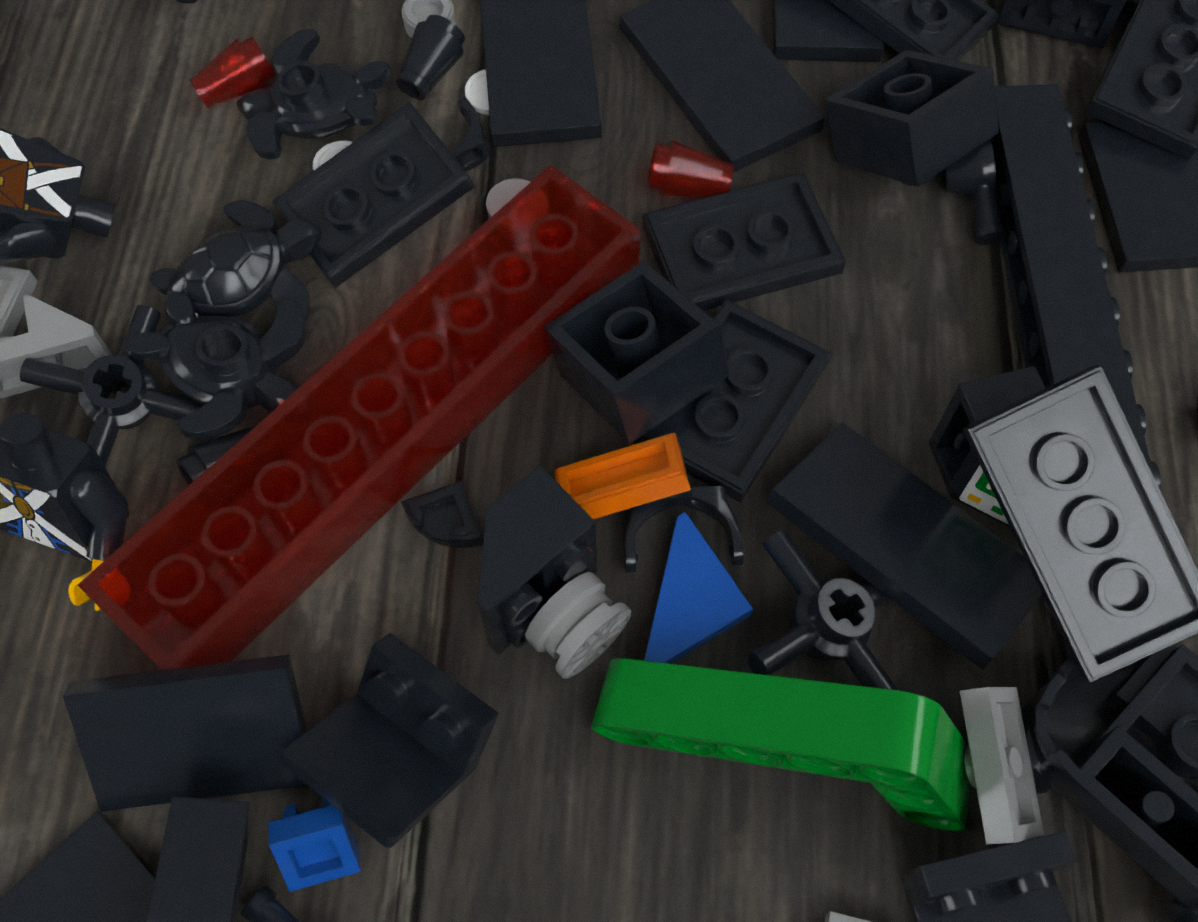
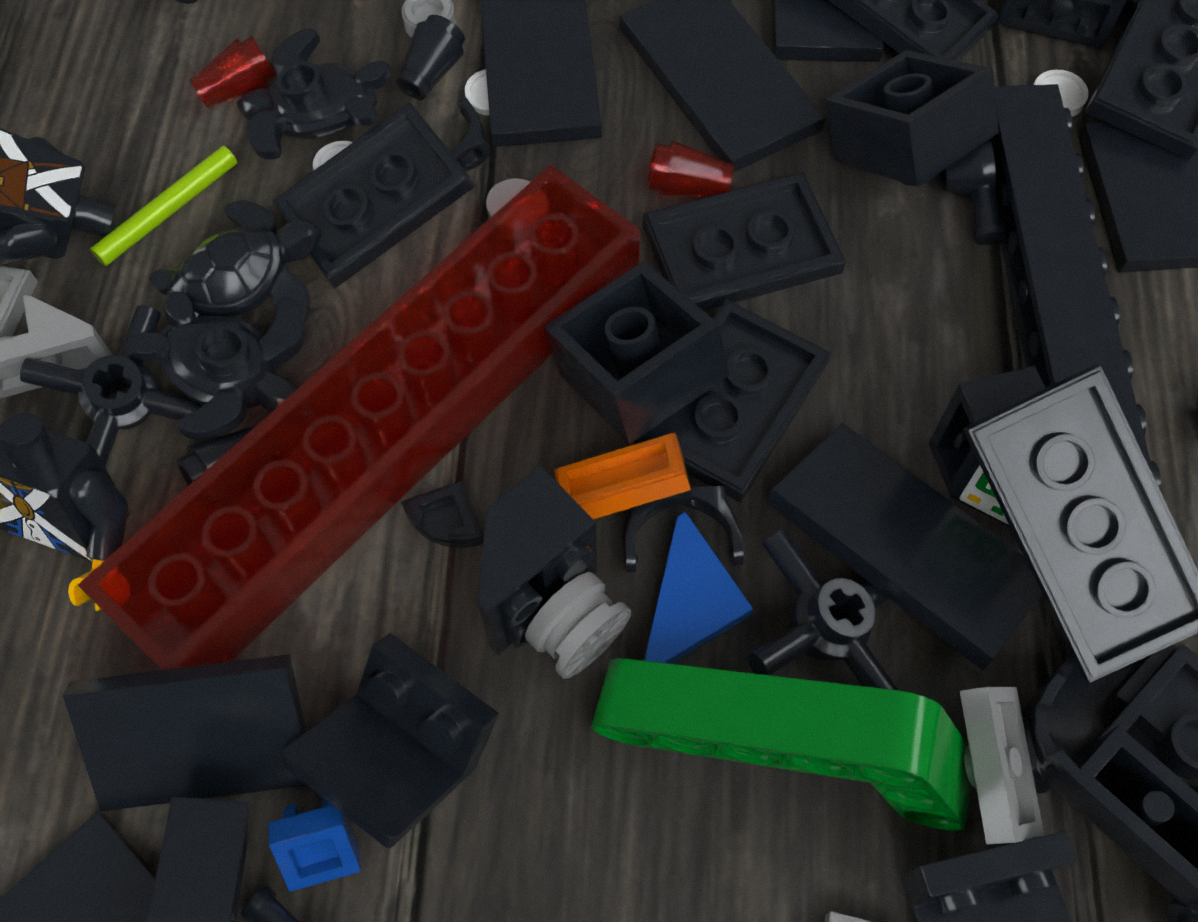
none -> lime bar [90,146,238,267]
none -> white piece [1034,69,1089,117]

